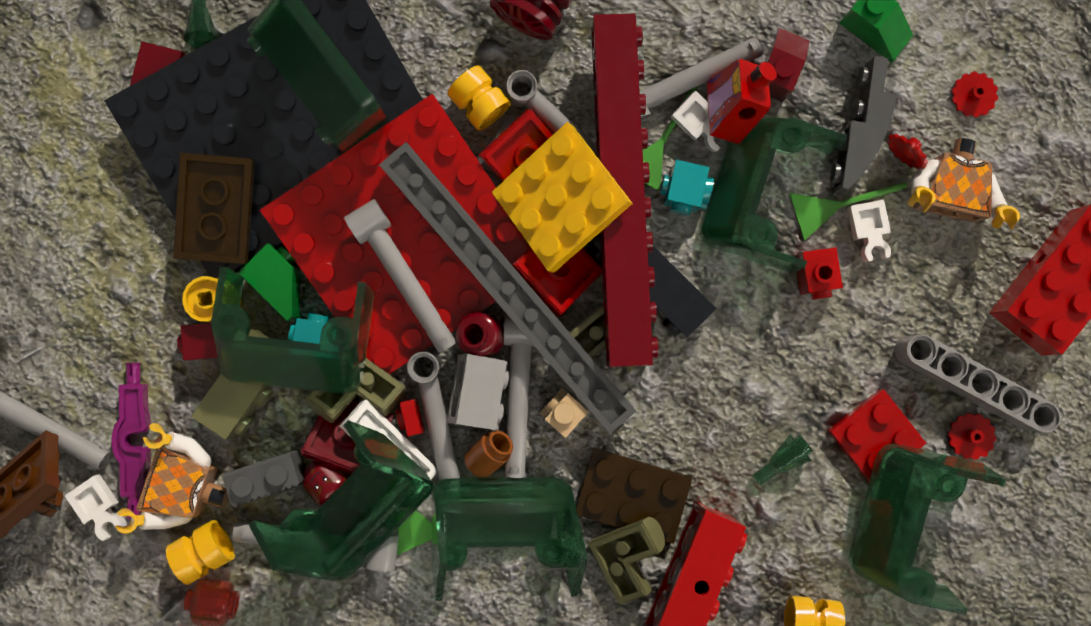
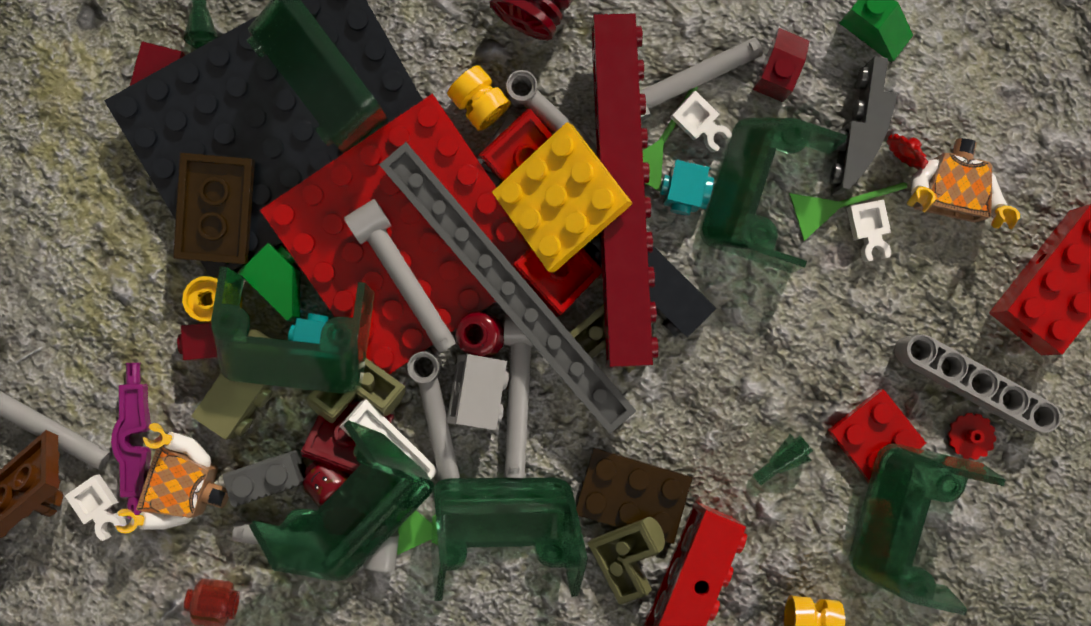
yellow wheel [166,520,235,585] -> none
red plate [396,399,425,437] -> none
dark orange brick [464,430,513,478] -> none
tan brick [539,388,589,438] -> none
red torso [707,59,777,144] -> none
red brick [794,247,843,300] -> none
red piece [951,71,998,118] -> none

